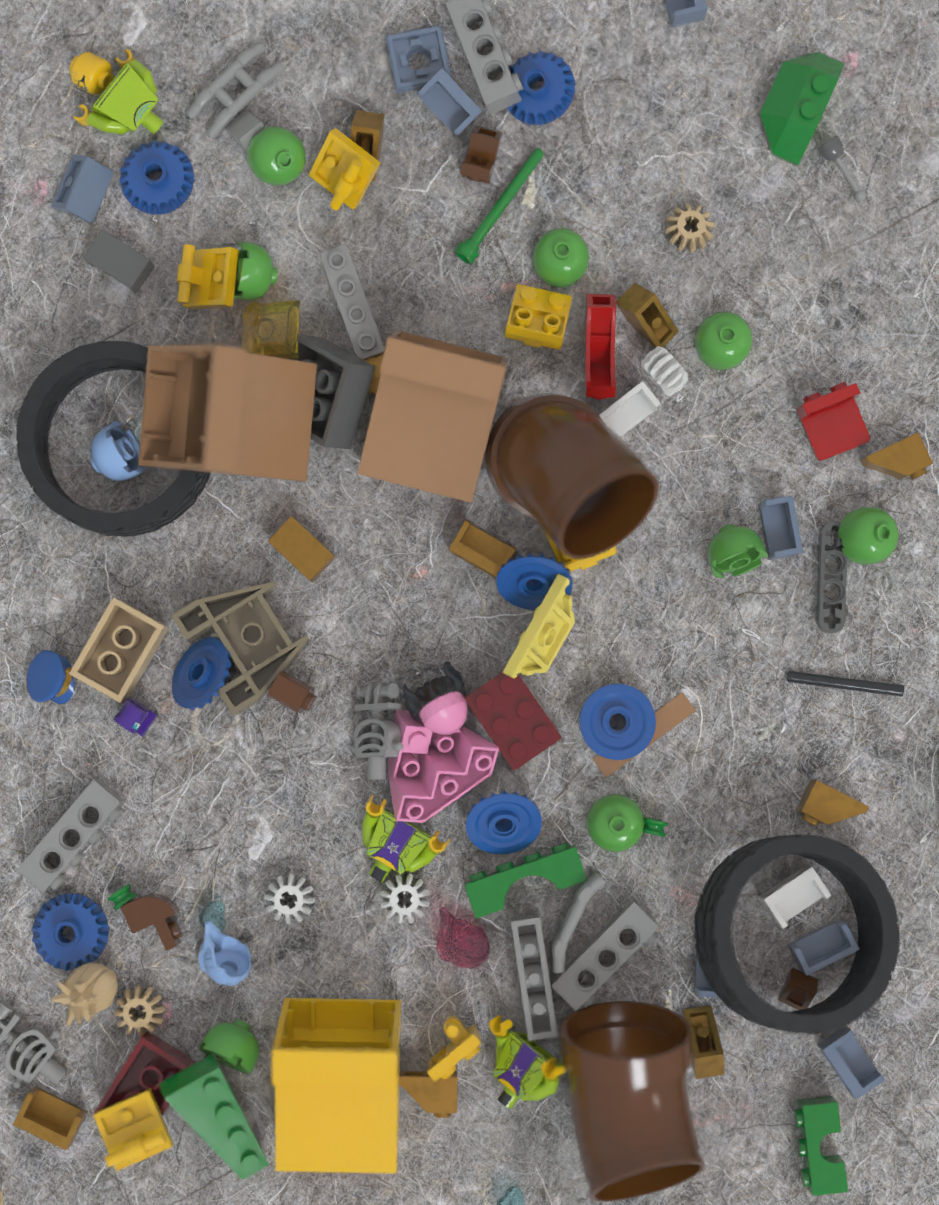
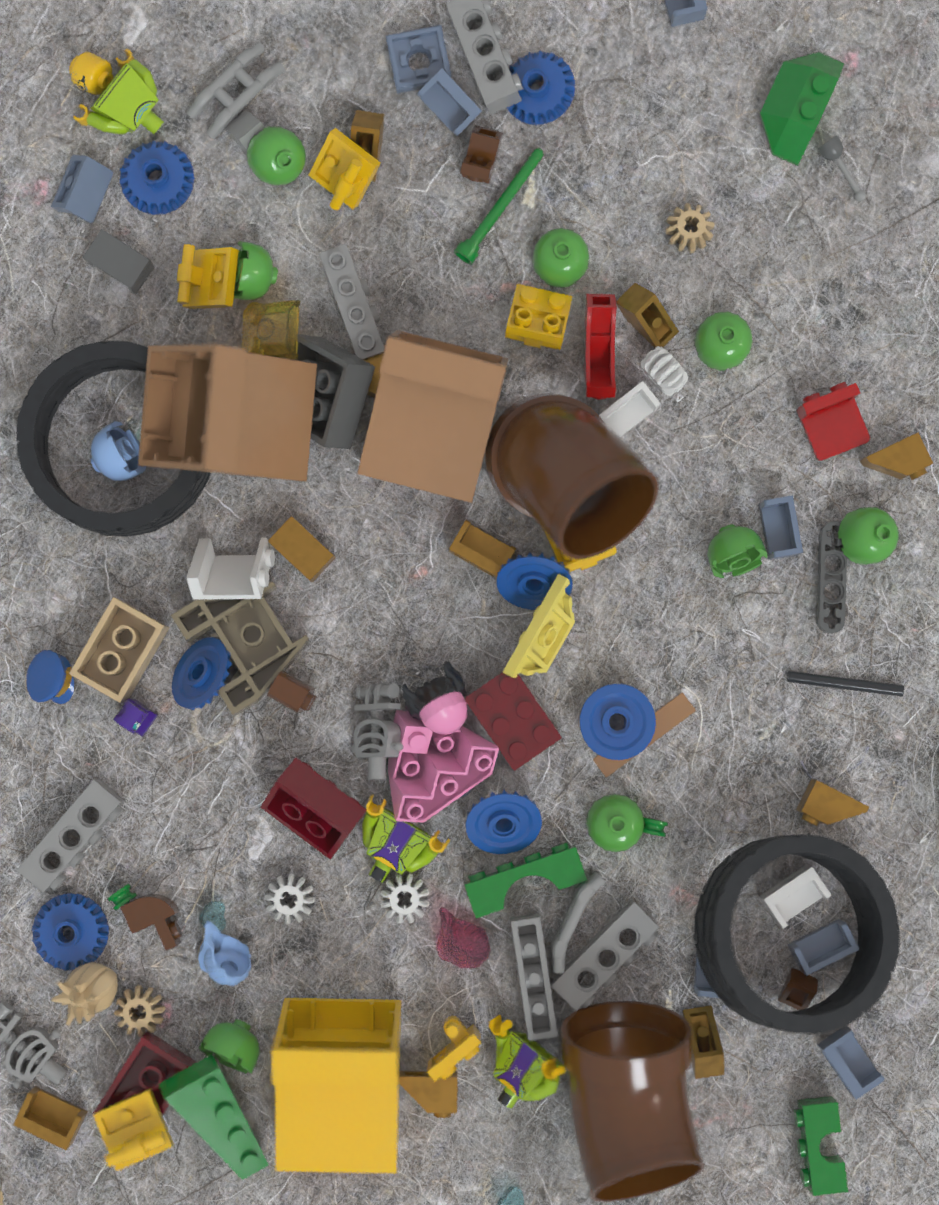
none -> white panel [186,537,275,599]
none -> dark red brick [260,757,367,860]

